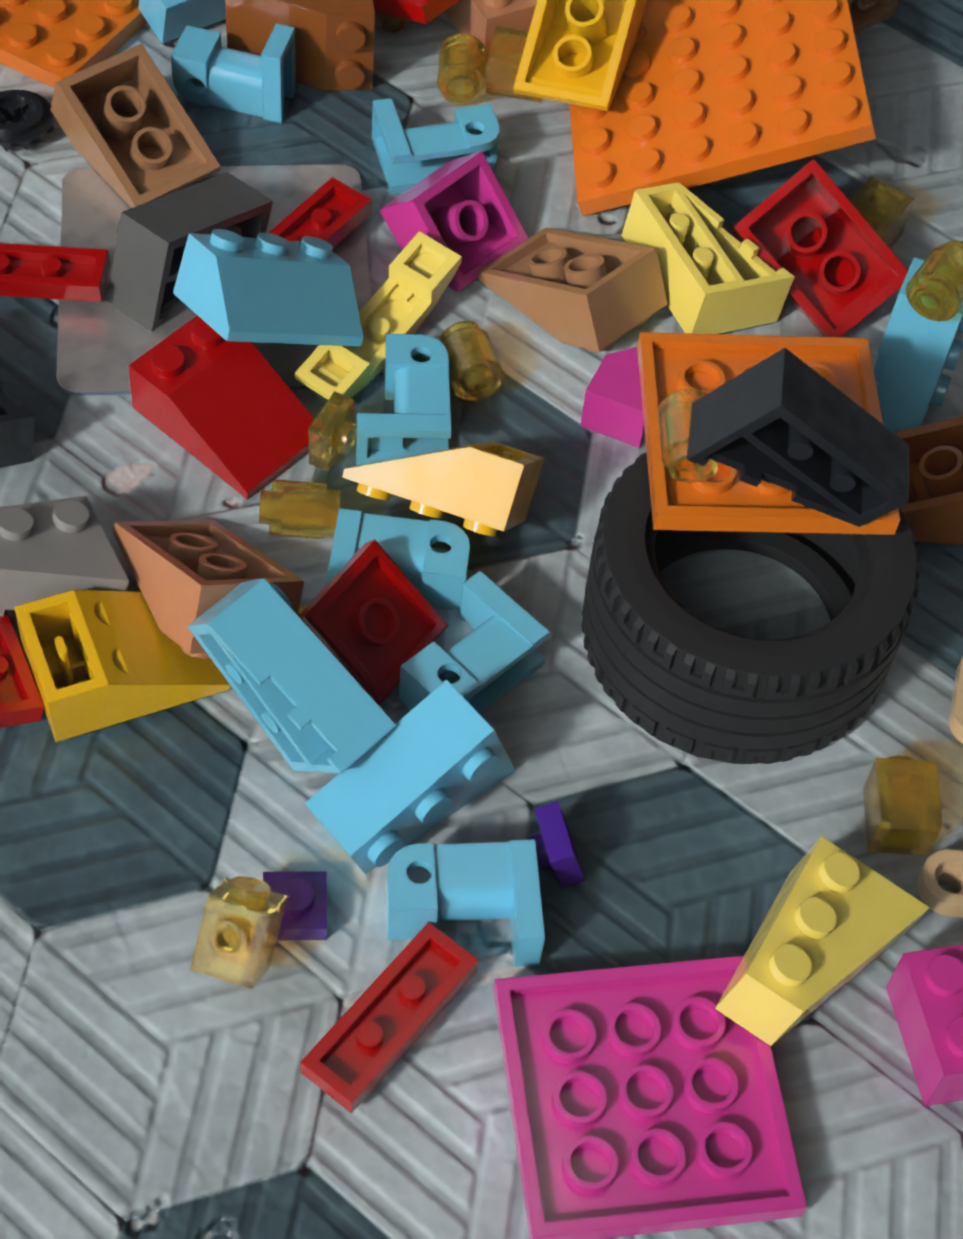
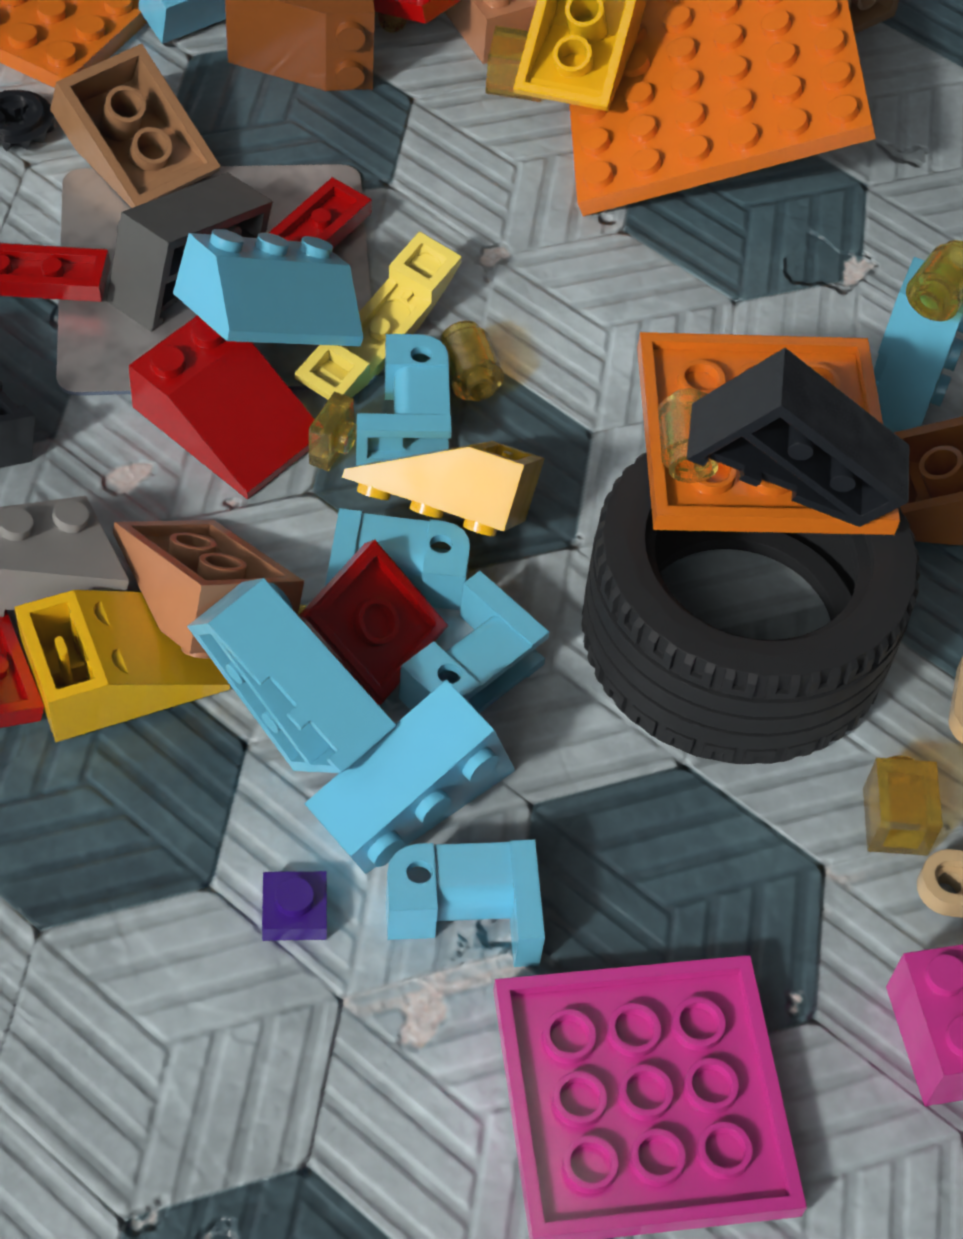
medium azure piece [171,23,296,123] -> none
clear yellow brick [190,876,288,989] -> none
clear yellow brick [259,479,341,539] -> none
red plate [300,922,479,1114] -> none
medium azure piece [372,98,500,194] -> none
dark pink slope [379,151,528,291] -> none
clear yellow brick [437,34,486,105] -> none
medium nougat slope [477,227,668,352] -> none
dark purple plate [530,801,585,888] -> none
dark pink slope [580,347,645,448] -> none
light yellow wedge [621,182,794,334] -> none
light yellow wedge [715,836,930,1046] -> none
red slope [733,159,908,337] -> none
clear yellow brick [849,176,914,249] -> none

